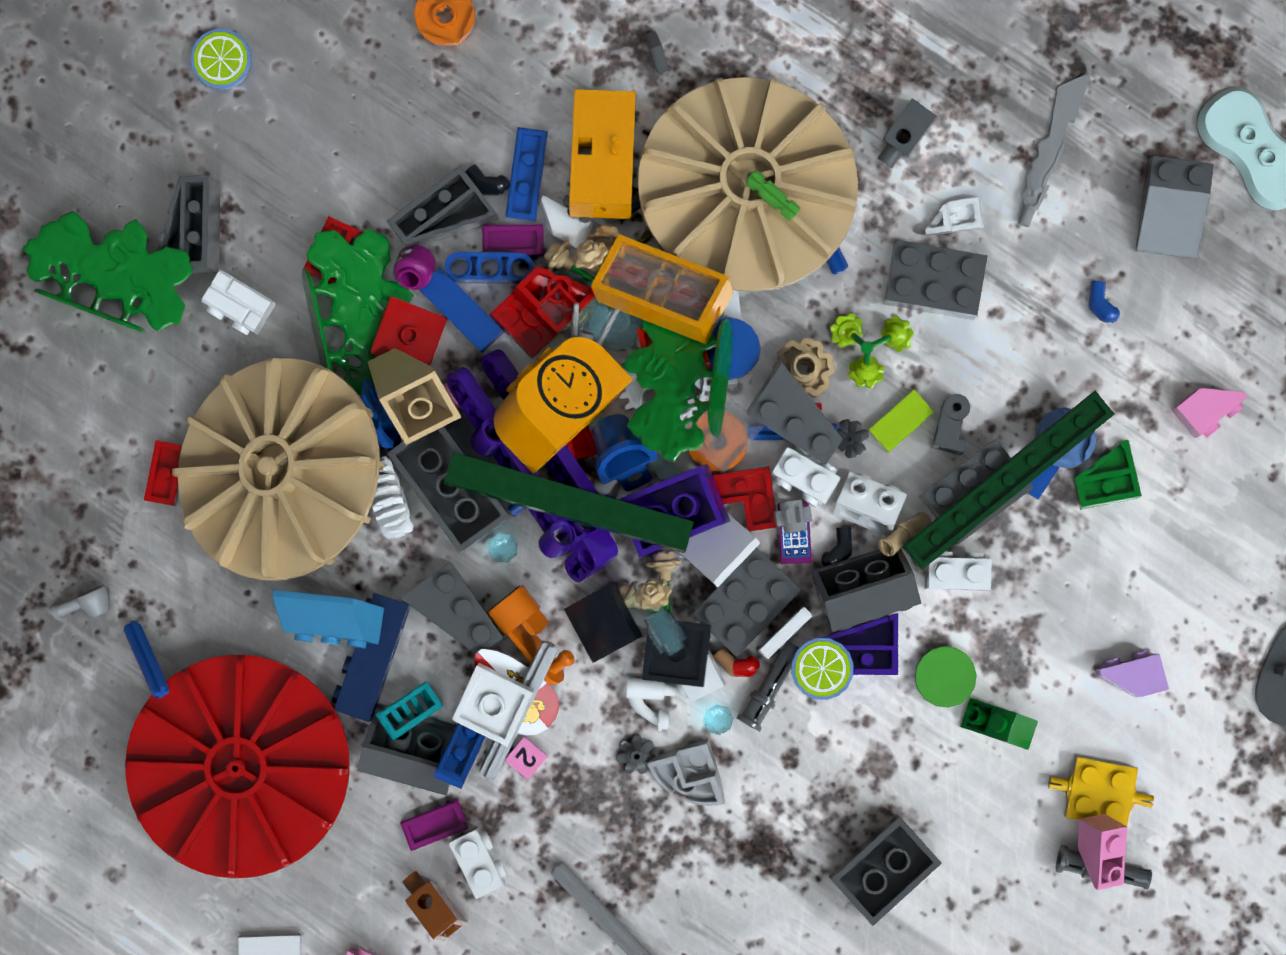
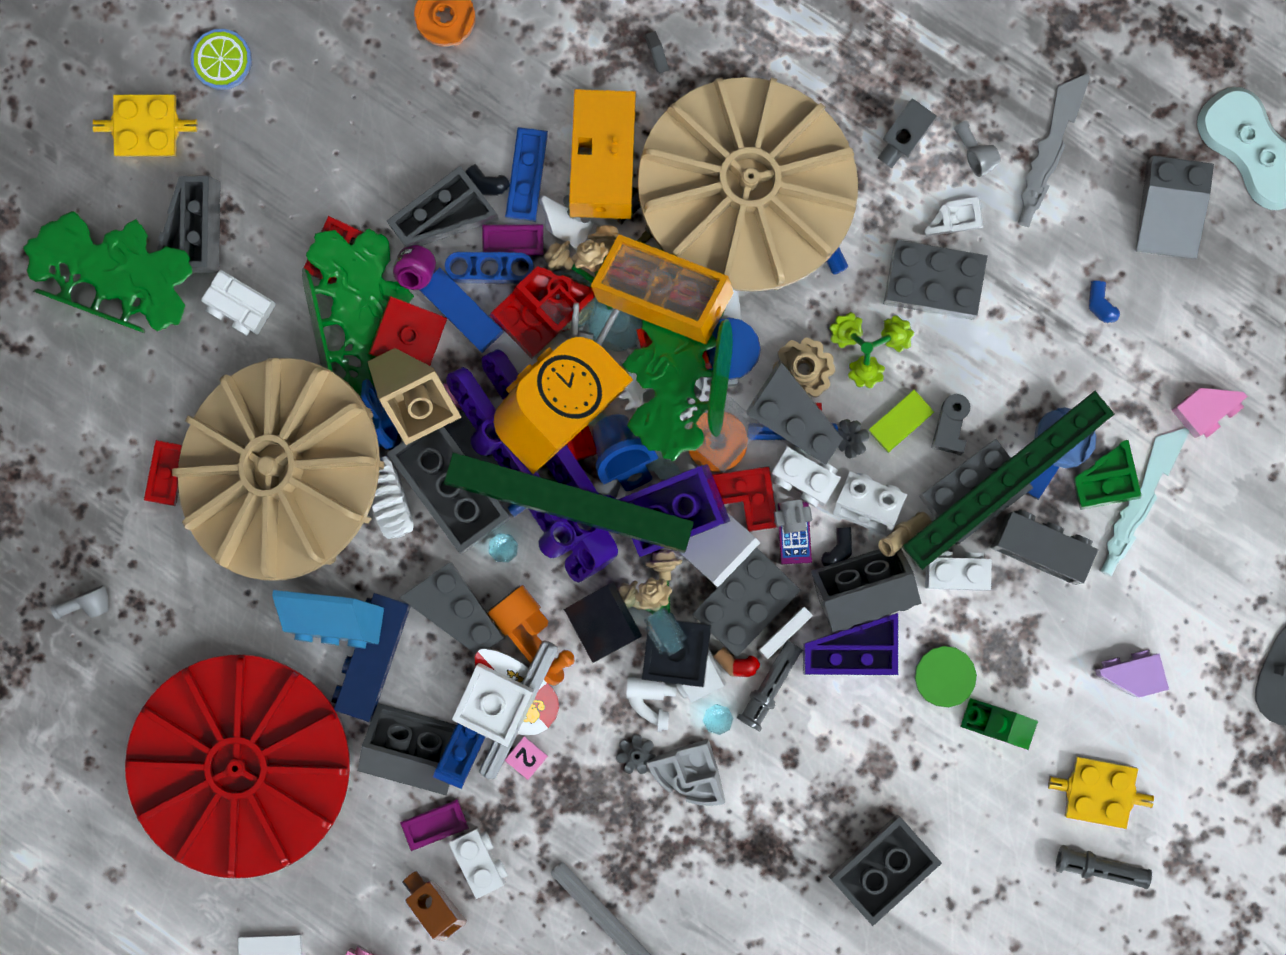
blue axle [123,621,169,699] -> none
teal slope [375,681,443,741] -> none
bright green axle [745,170,800,220] -> none
lime tile [791,638,853,700] -> none
bright pink slope [1078,814,1127,890] -> none
none -> yellow plate [93,95,198,157]
none -> light grey bar [954,121,1001,177]
none -> dark grey brick [991,509,1099,585]
none -> light aqua sword [1100,428,1189,576]

